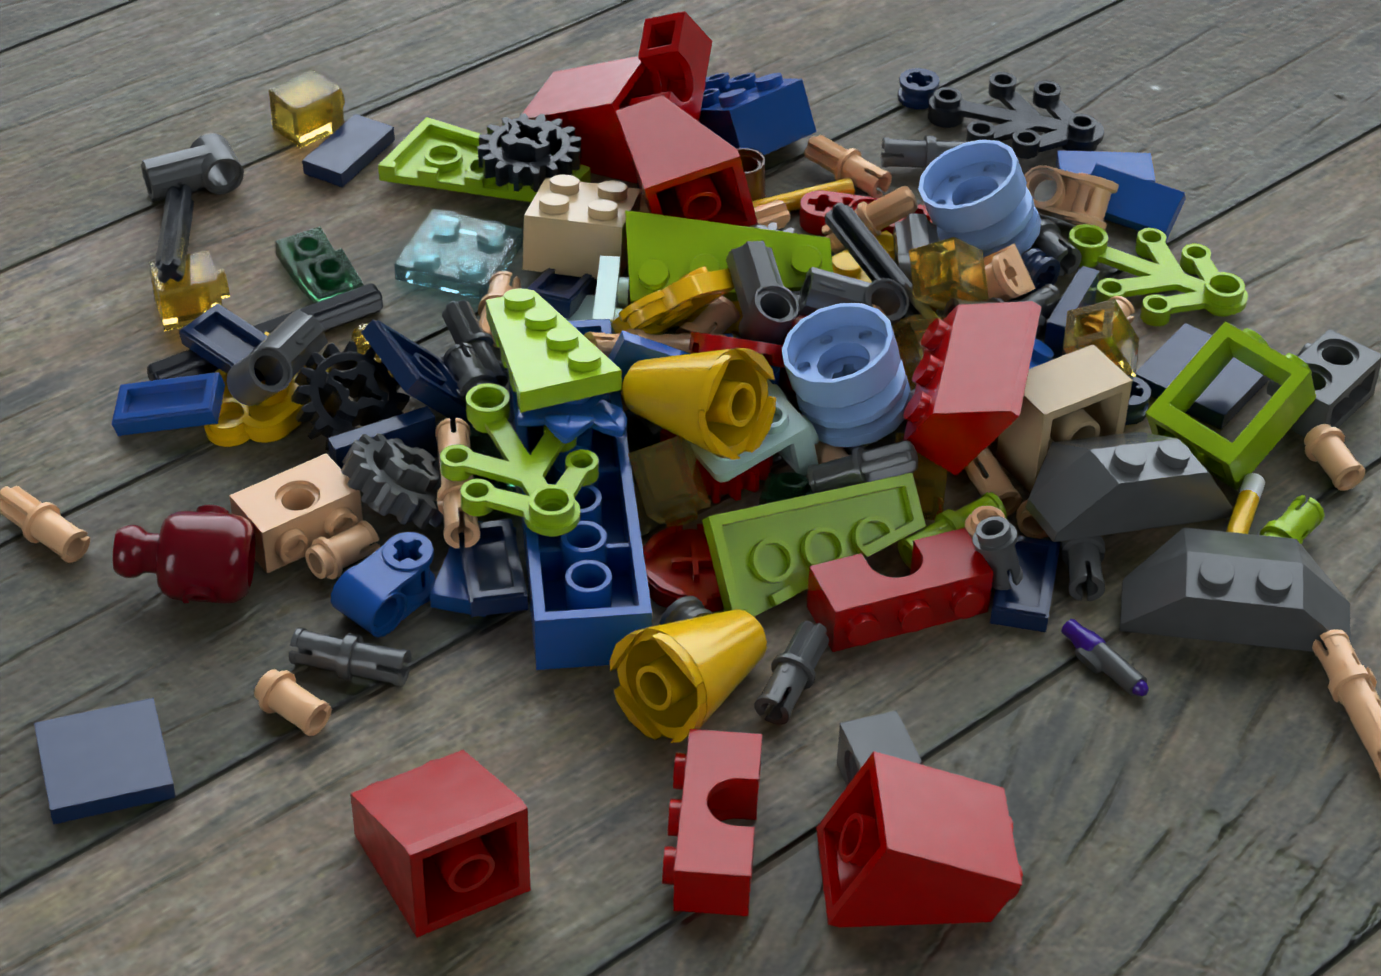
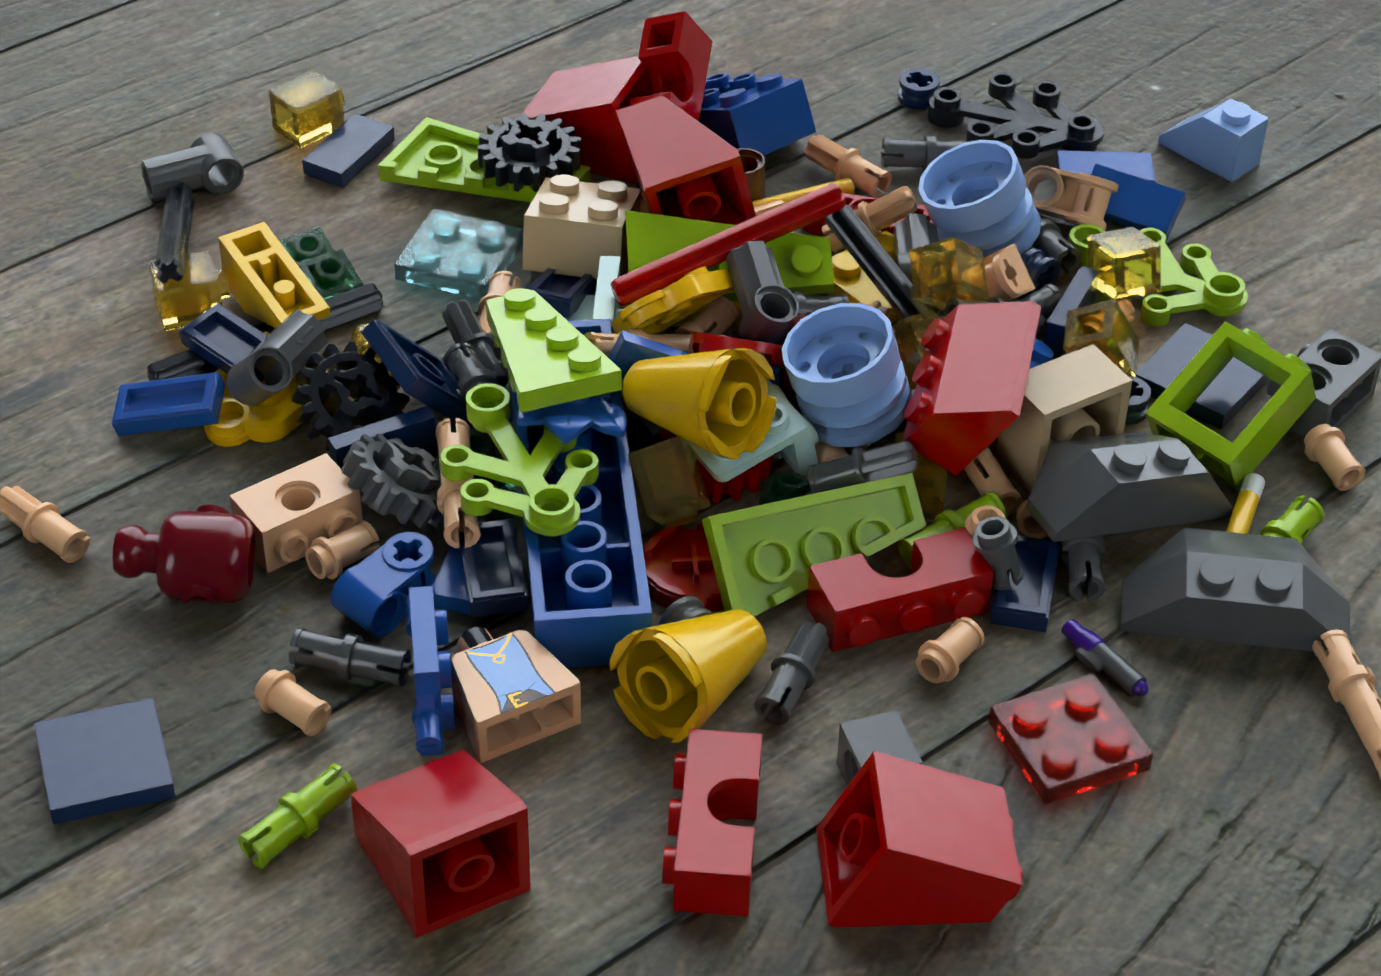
dark grey piece [799,267,909,328] -> none
none -> yellow slope [218,222,331,328]
none -> lime pin [237,763,357,869]
none -> blue plate [406,586,455,756]
none -> light nougat torso [450,627,581,763]
none -> red axle [610,183,846,306]
none -> light nougat pin [916,617,985,683]
none -> clear red plate [989,673,1153,805]
none -> clear yellow brick [1088,227,1161,302]
none -> light blue slope [1158,99,1269,183]

